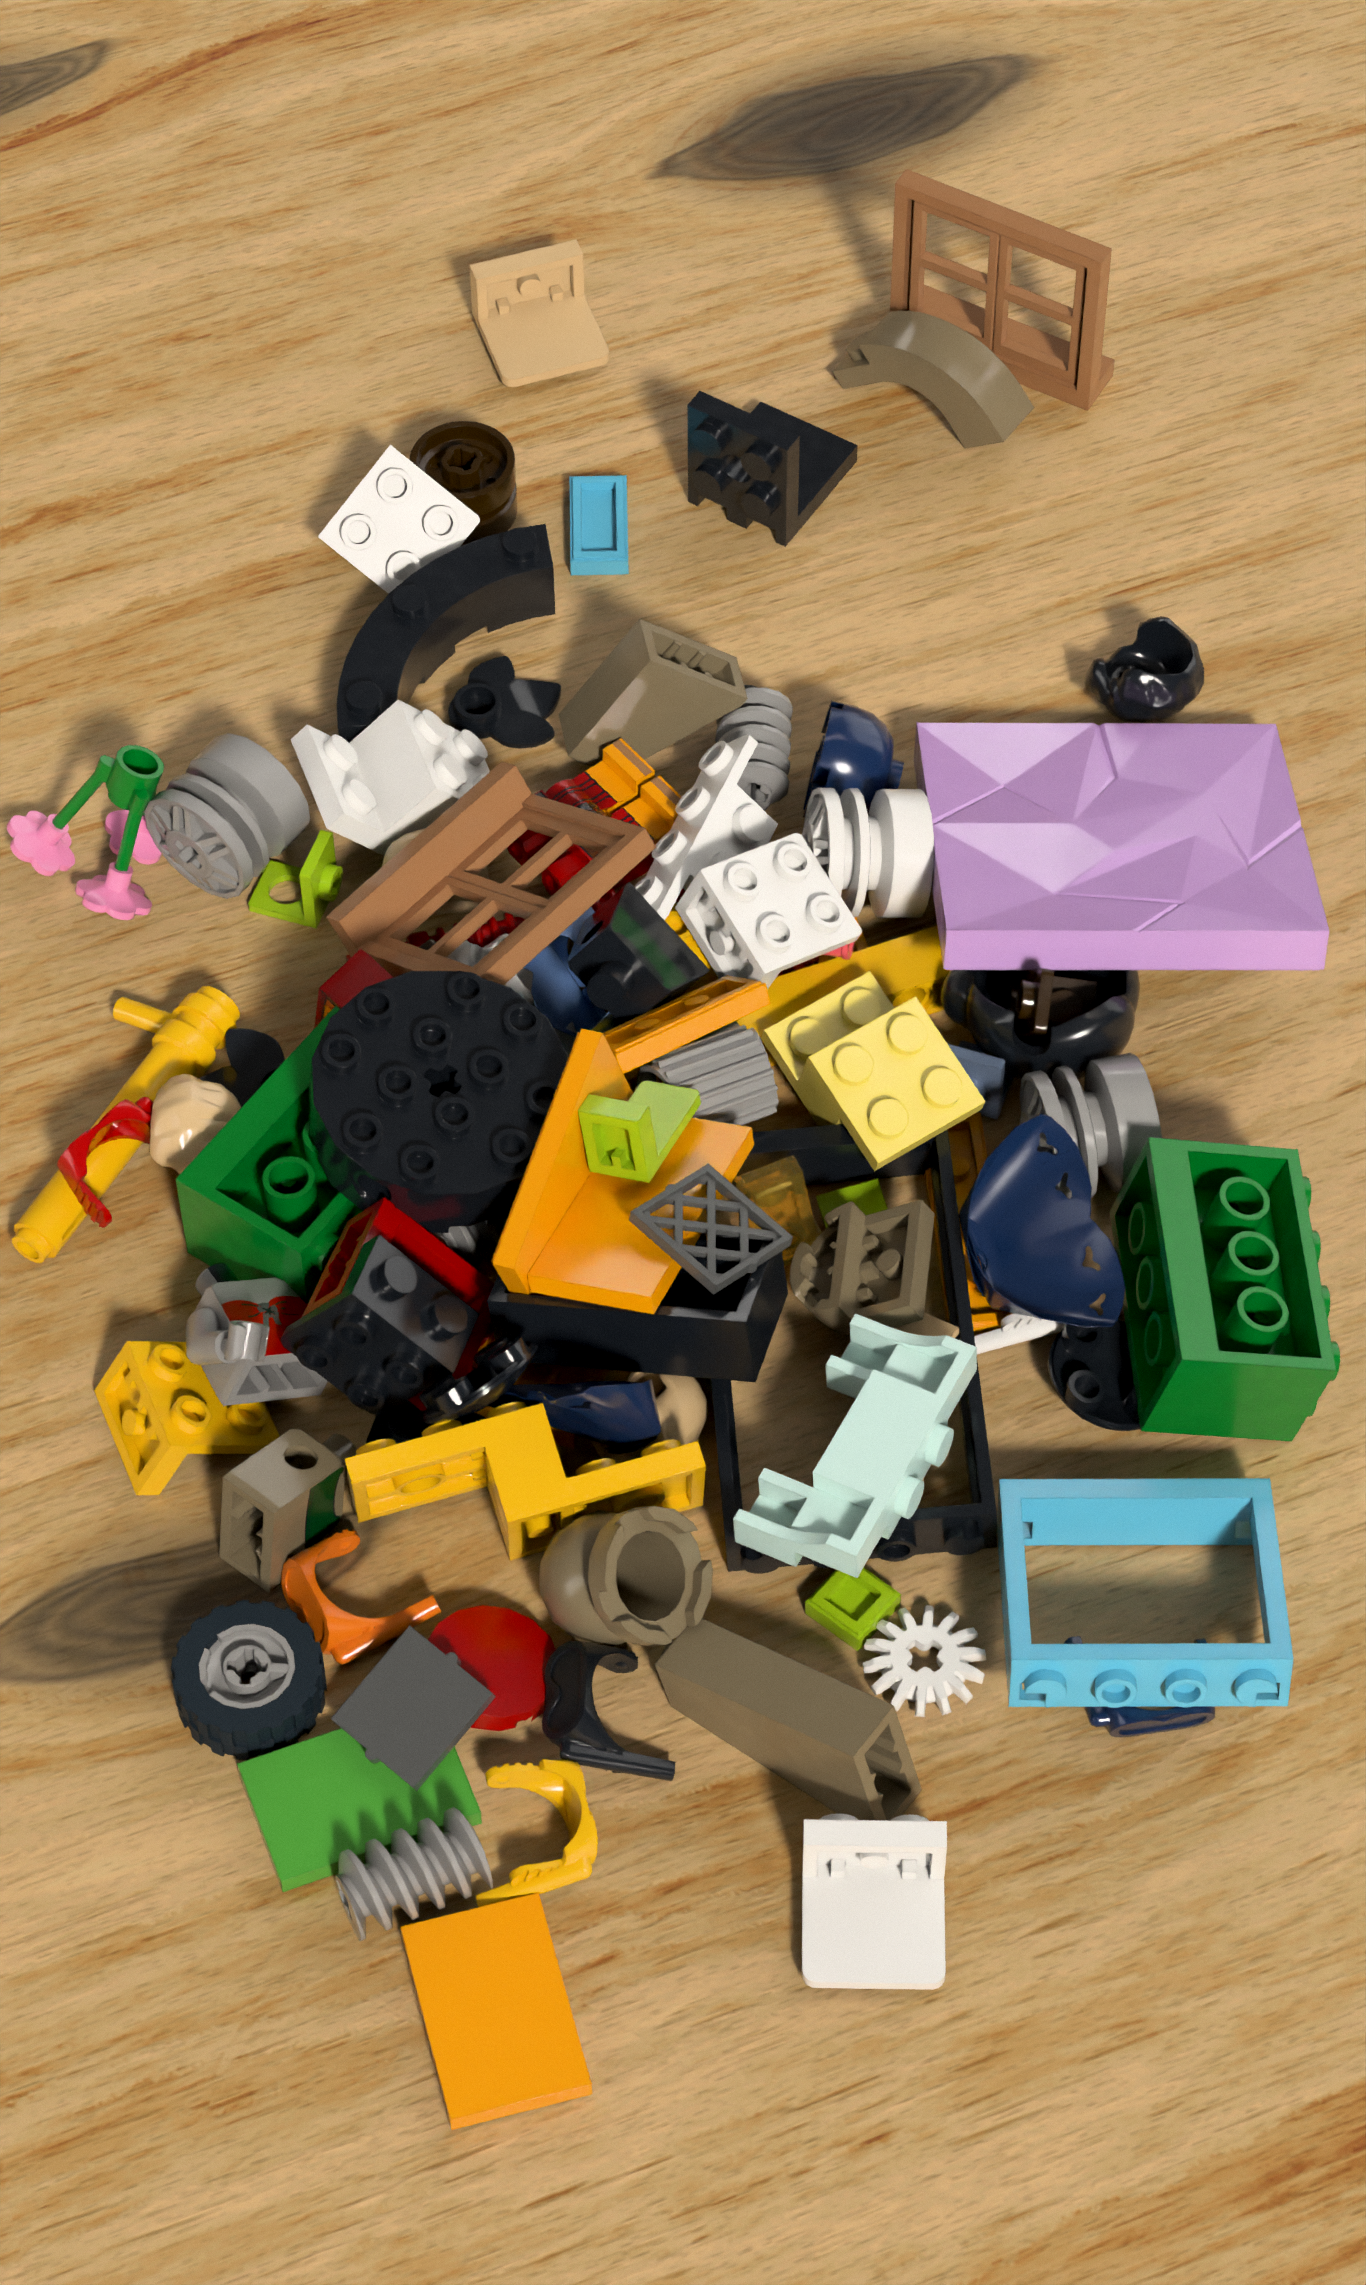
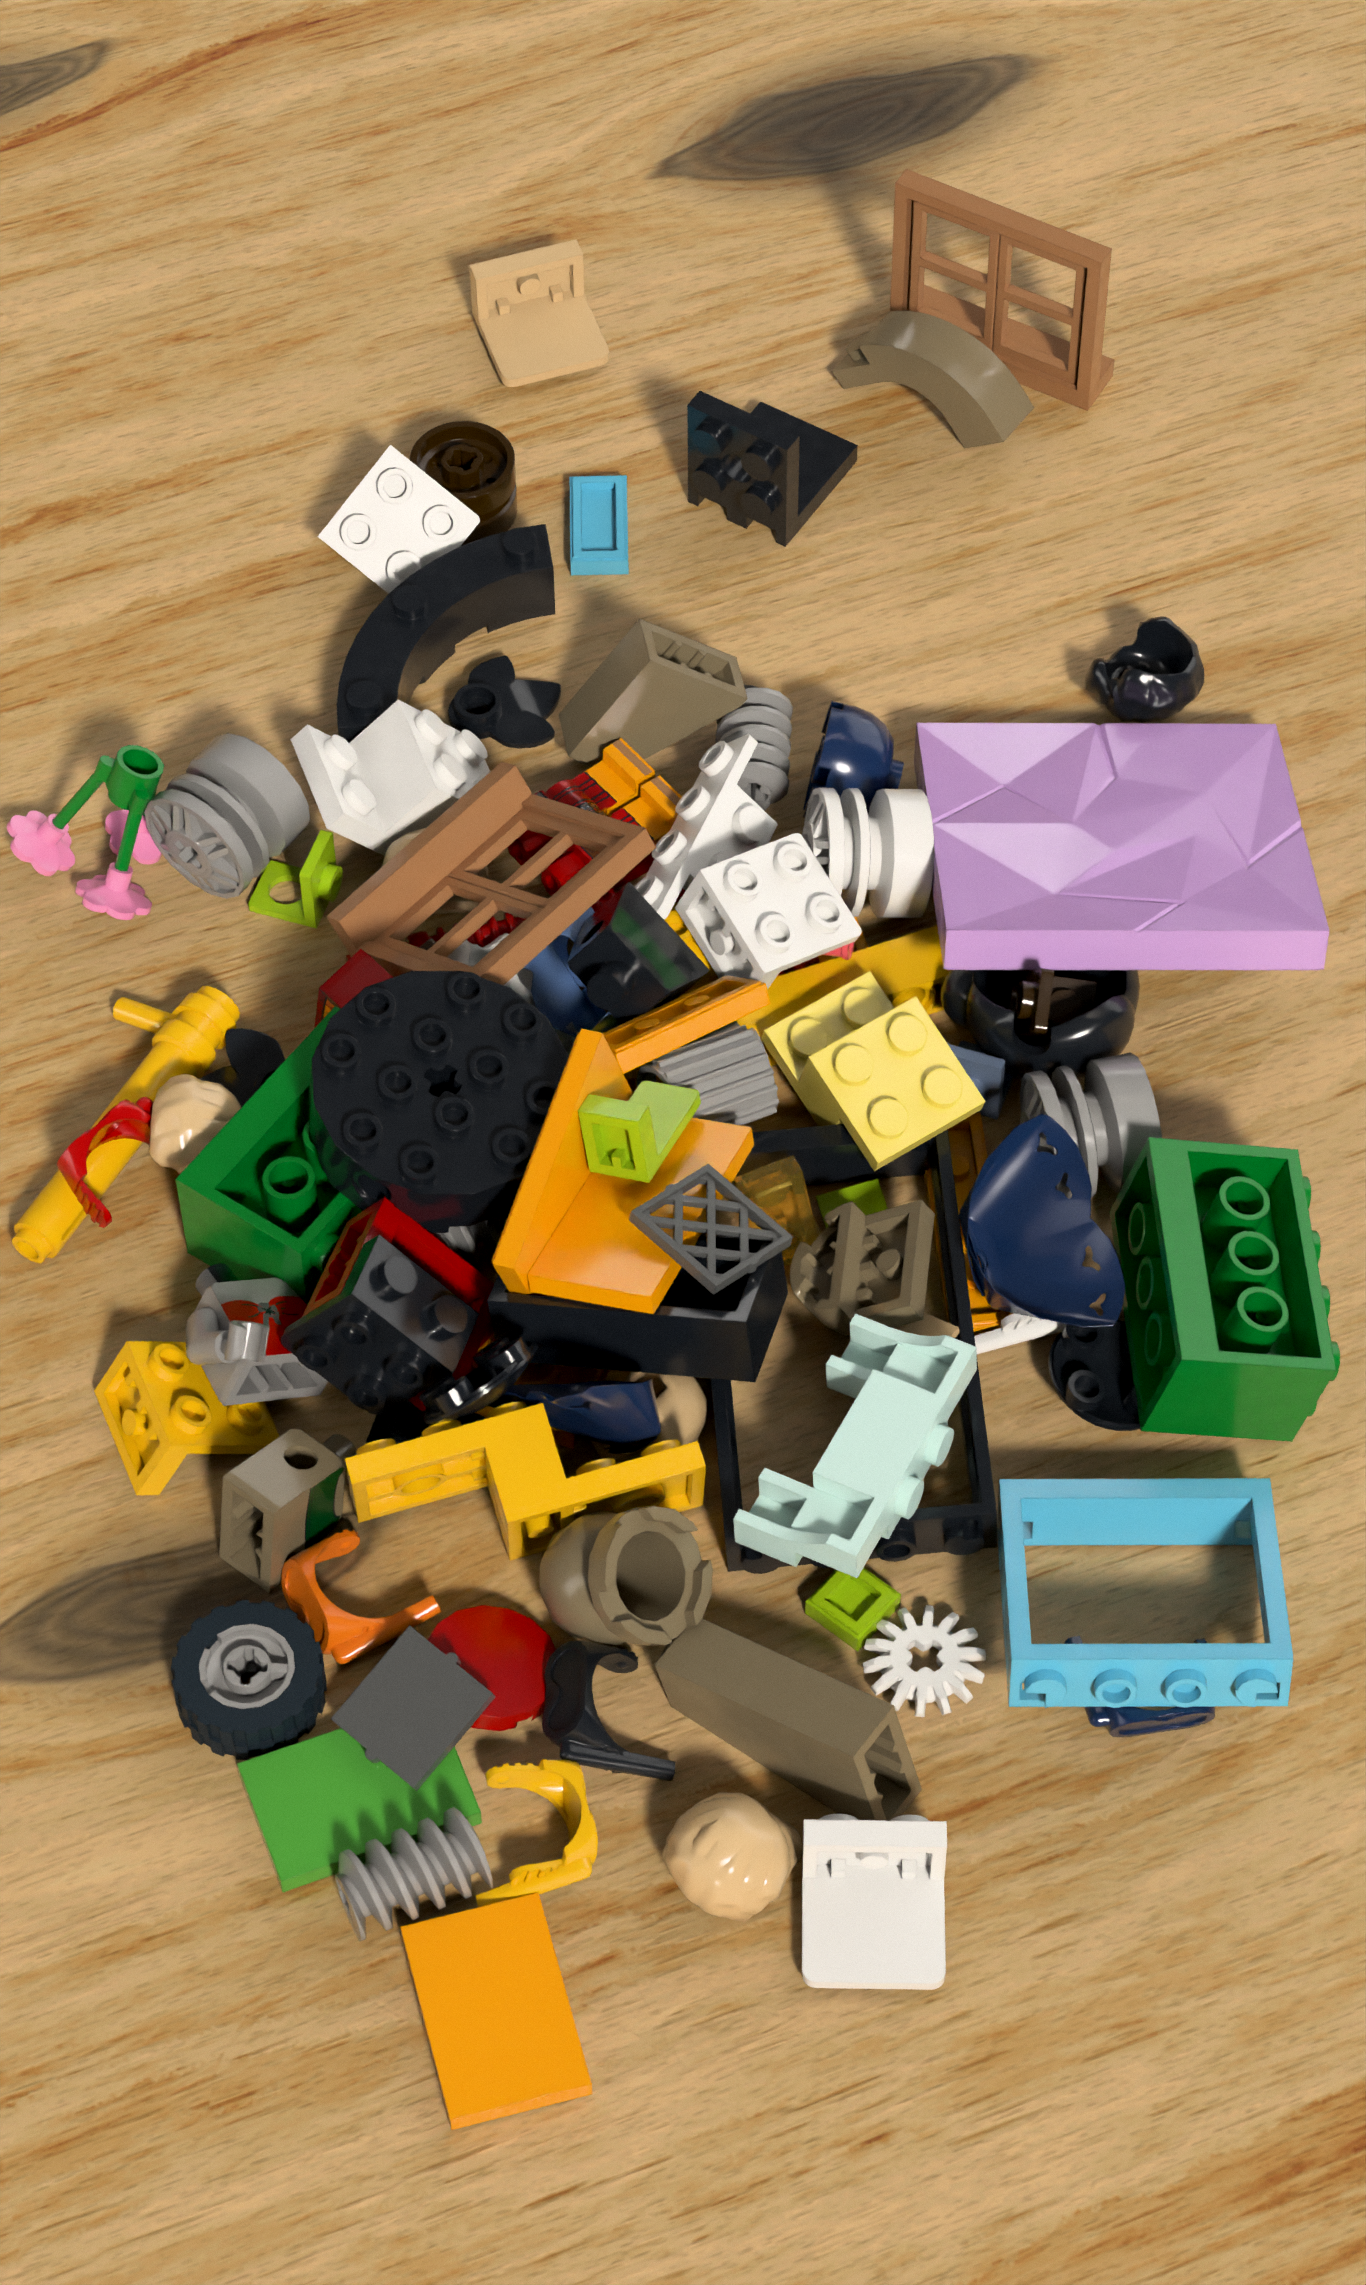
none -> tan hair [662,1792,803,1923]

